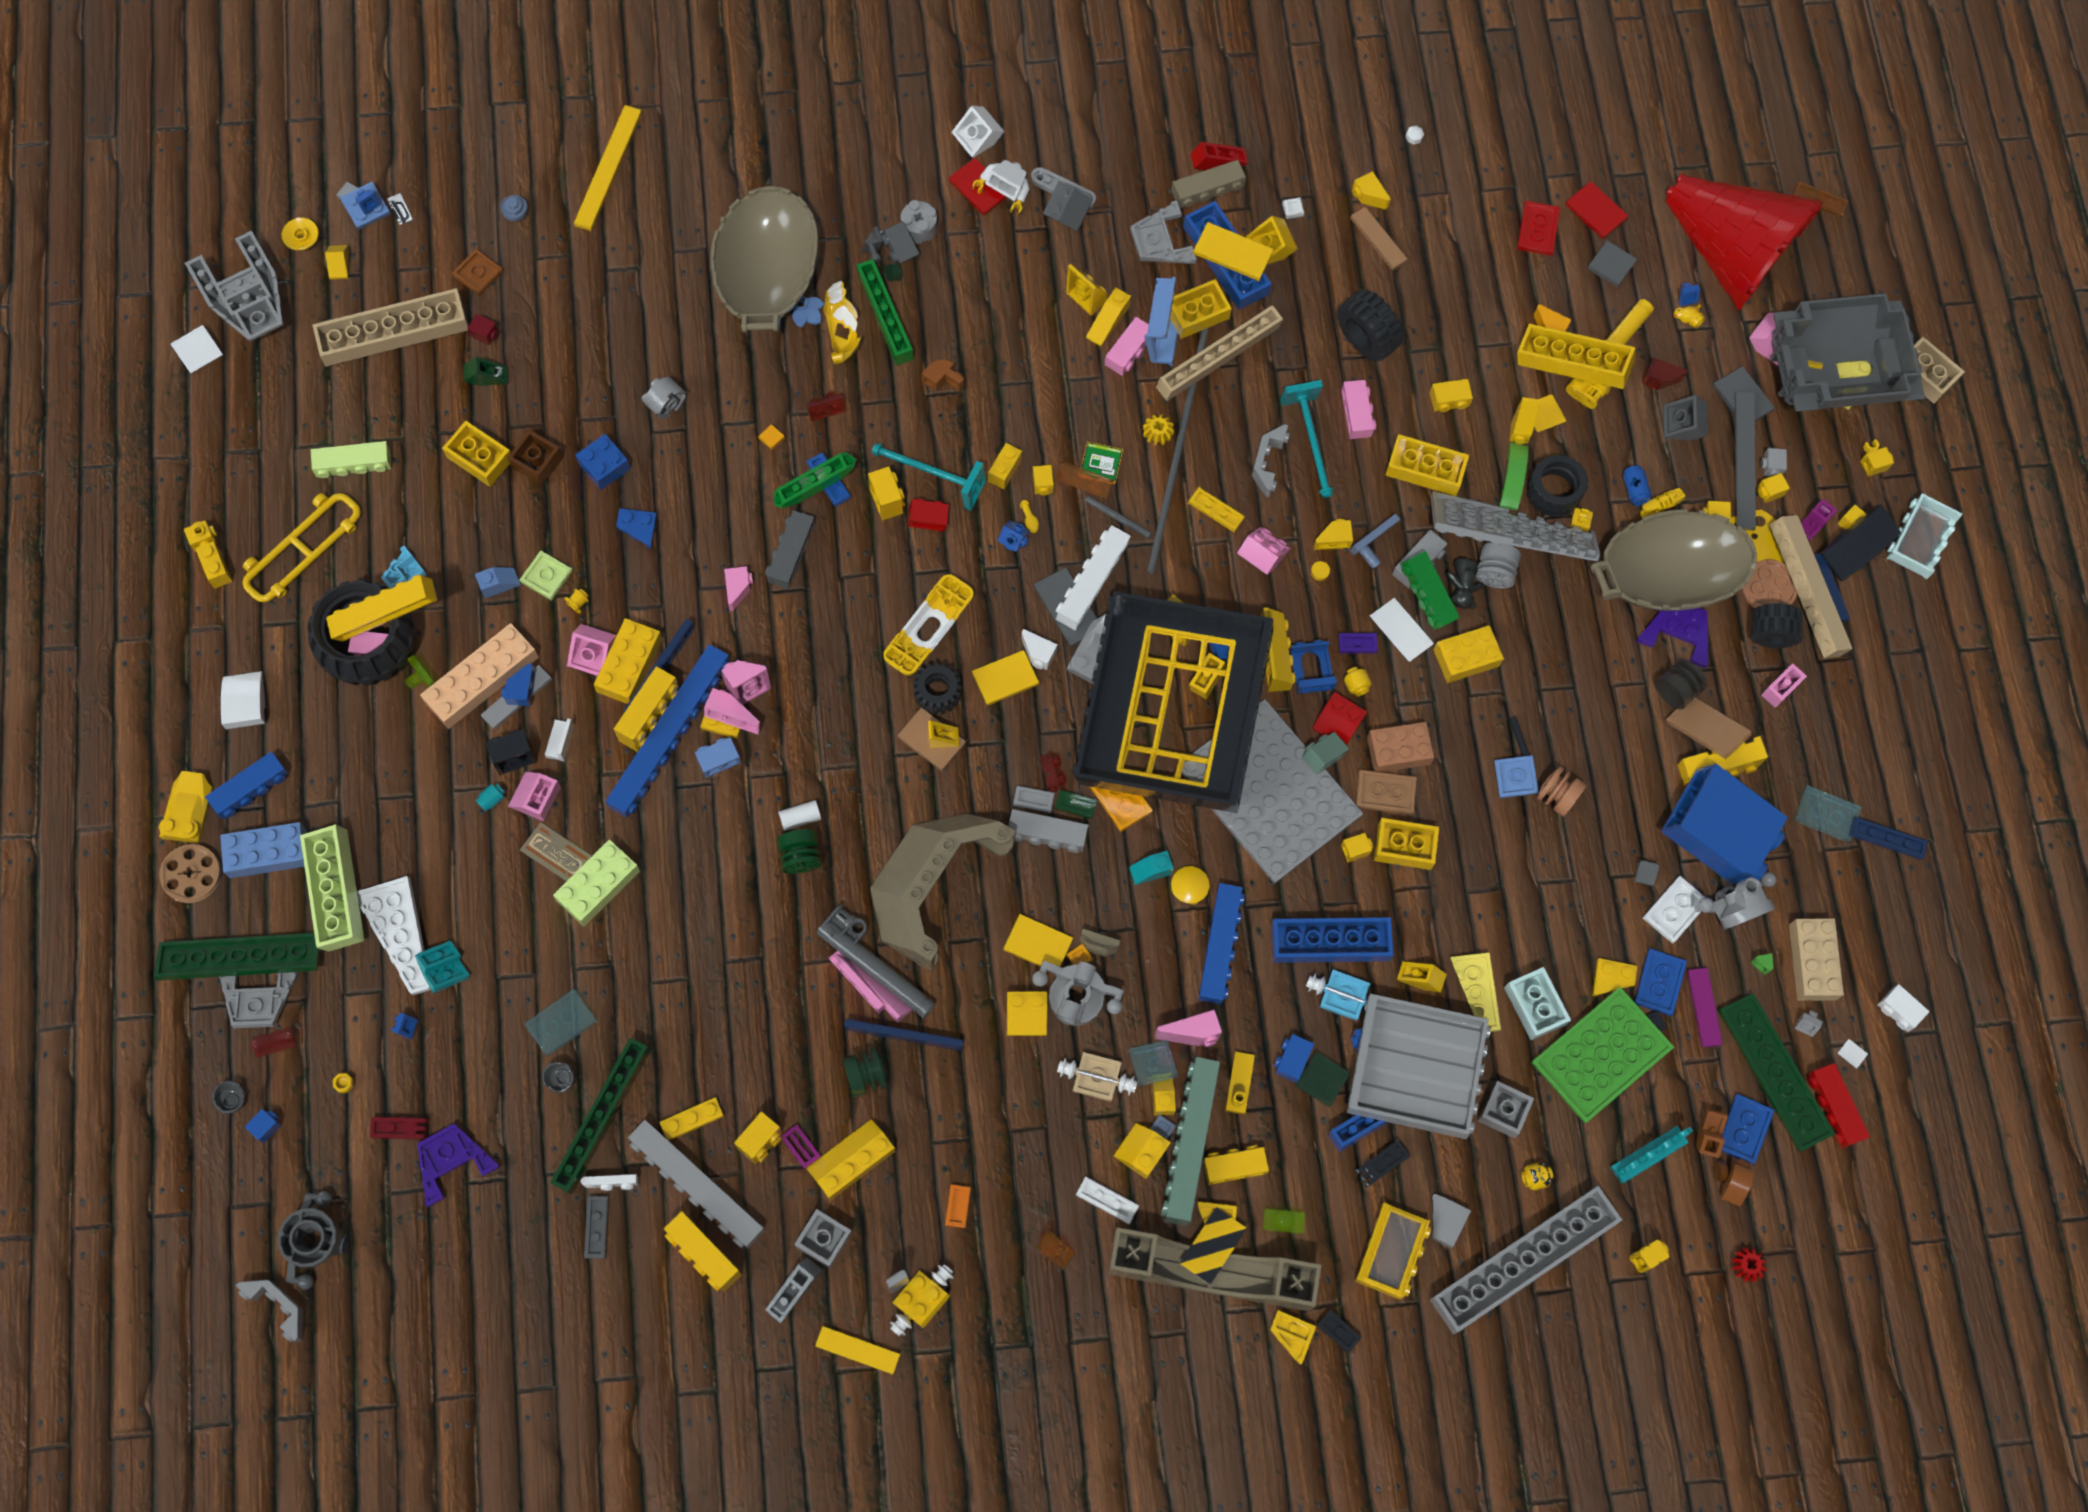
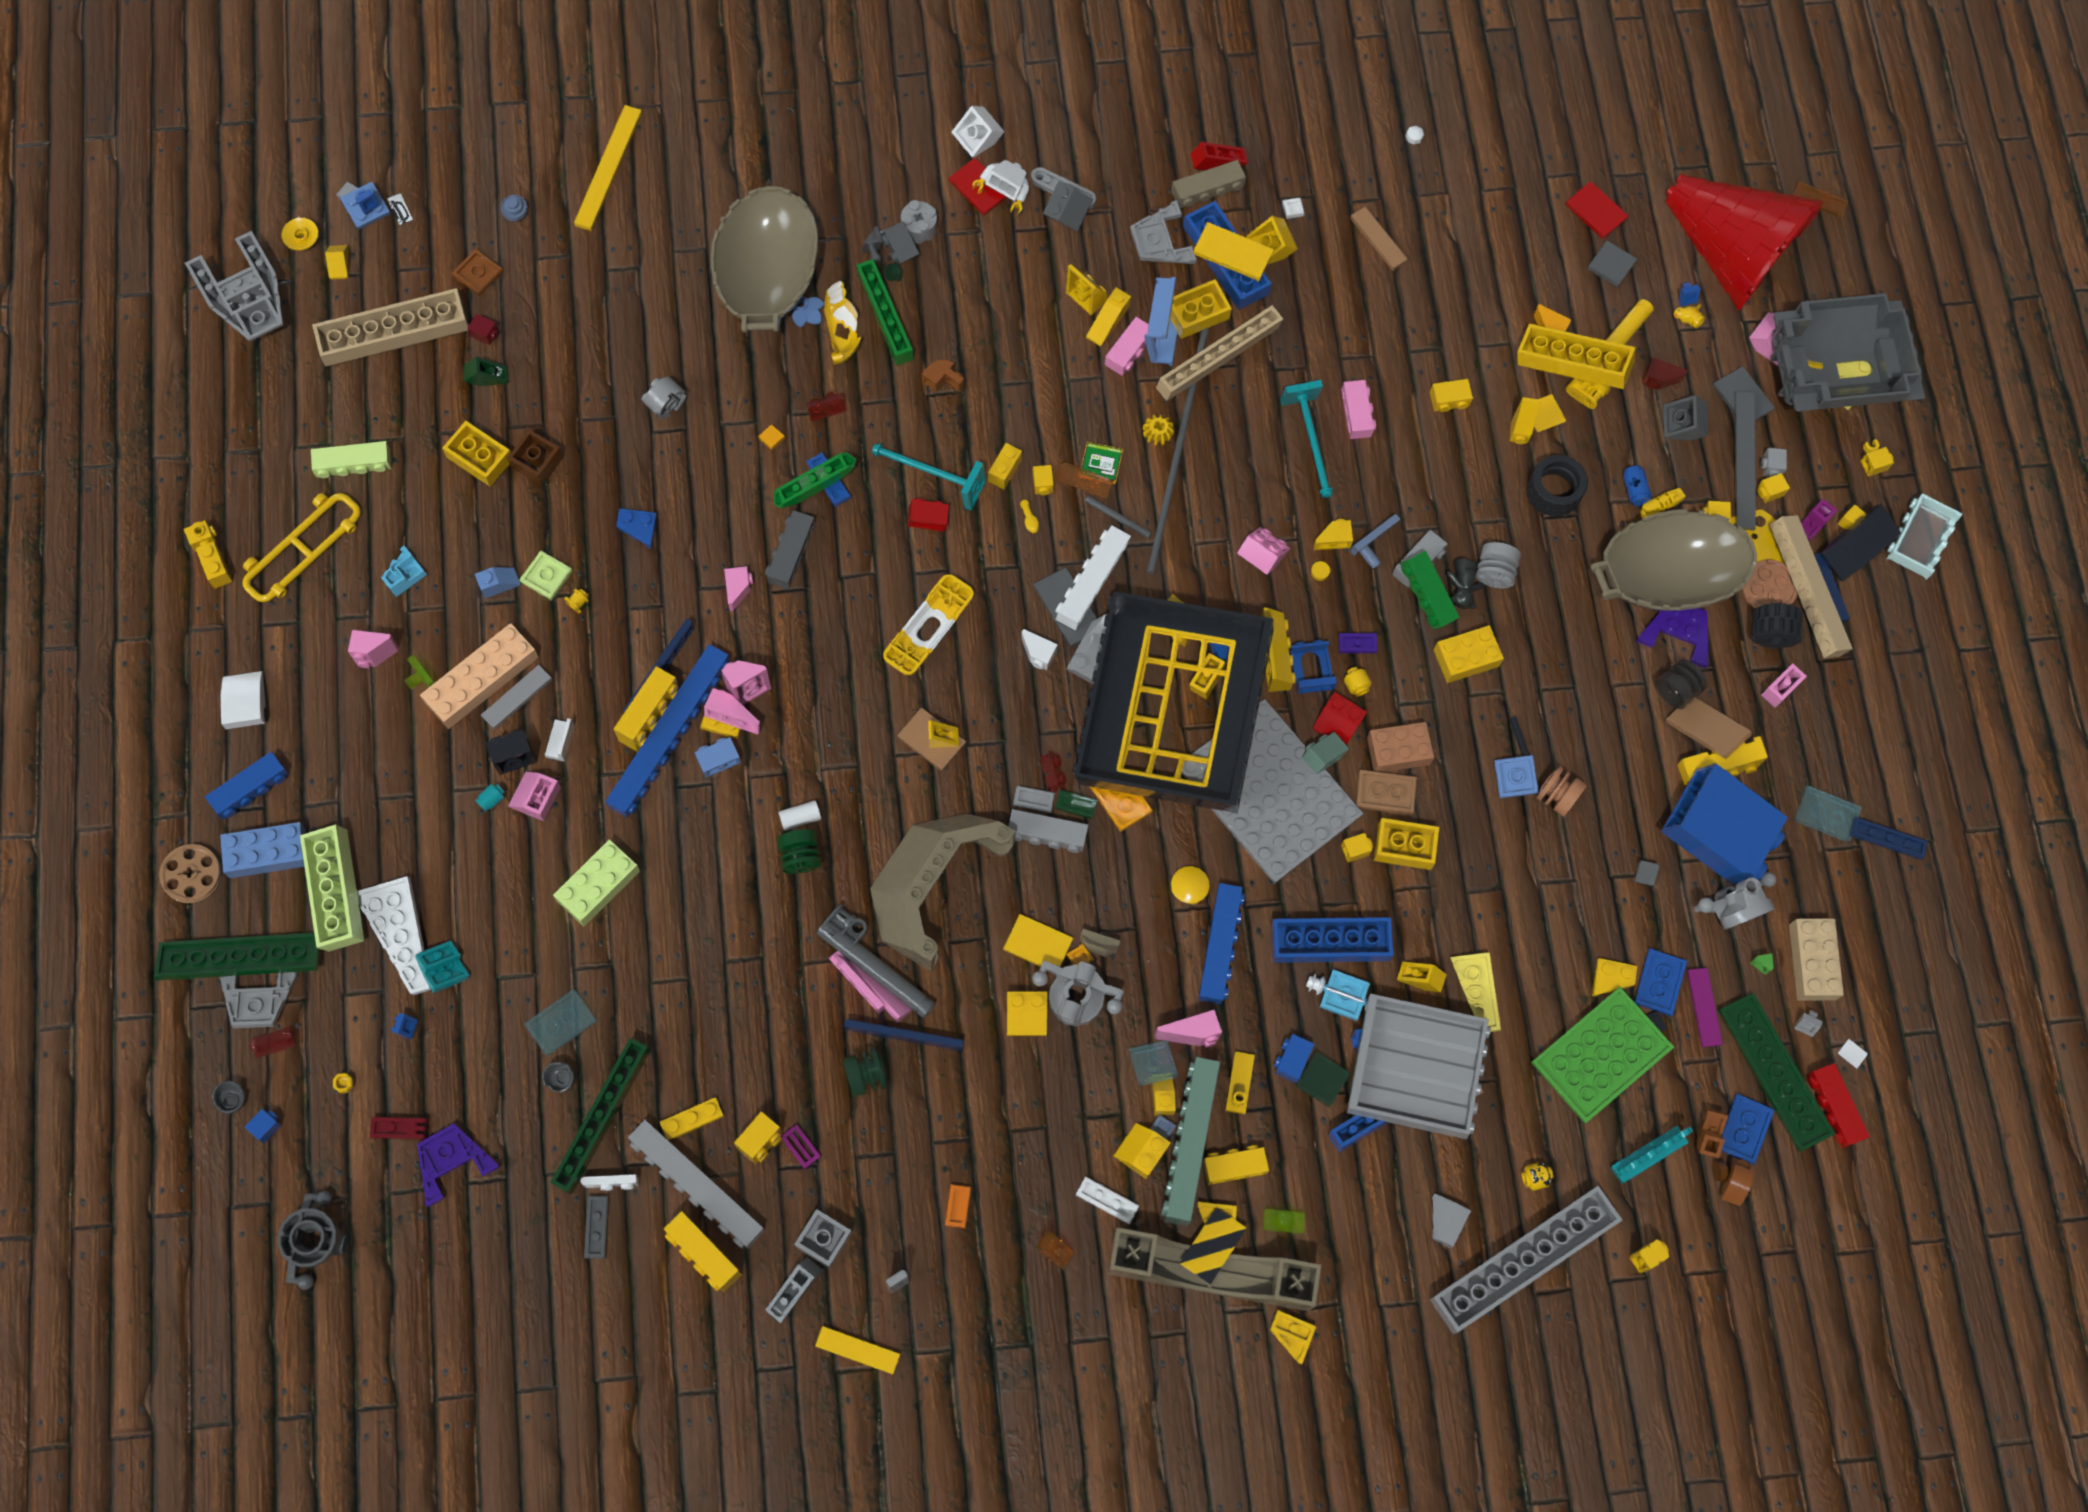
yellow slope [159,771,214,844] -> none
white slope [171,325,223,375] -> none
light grey slope [236,1280,303,1343] -> none
black tyre [307,580,416,686] -> none
yellow brick [326,575,437,641] -> none
blue slope [502,664,535,706] -> none
dark tan sticker [520,822,591,881] -> none
bright pink slope [567,624,617,676] -> none
blue brick [575,434,630,490] -> none
yellow brick [594,618,663,704] -> none
yellow slope [806,1119,895,1201] -> none
yellow brick [868,467,905,521] -> none
yellow plate [890,1264,954,1336] -> none
black tyre [913,662,961,715] -> none
yellow tile [972,650,1039,706] -> none
blue brick [997,520,1029,552] -> none
tan plate [1057,1052,1137,1102] -> none
teal slope [1129,851,1173,885] -> none
yellow tile [1188,487,1245,533] -> none
light grey slope [1252,424,1290,497] -> none
black plate [1316,1310,1362,1354] -> none
black tyre [1337,290,1404,361] -> none
yellow slope [1352,171,1391,209] -> none
window [1354,1203,1431,1300] -> none
black hinge [1355,1140,1410,1188] -> none
white sticker [1370,598,1434,662] -> none
yellow brick [1385,434,1469,496] -> none
light grey wing [1431,491,1600,561] -> none
light grey brick [1477,1081,1534,1138] -> none
bright green slope [1499,442,1528,511] -> none
light aqua brick [1504,967,1571,1041] -> none
red tile [1517,201,1560,256] -> none
yellow tile [1570,508,1593,531] -> none
white tile [1643,876,1706,944] -> none
red gear [1731,1247,1767,1283] -> none
white brick [1877,984,1930,1032] -> none
tan brick [1914,337,1965,404] -> none

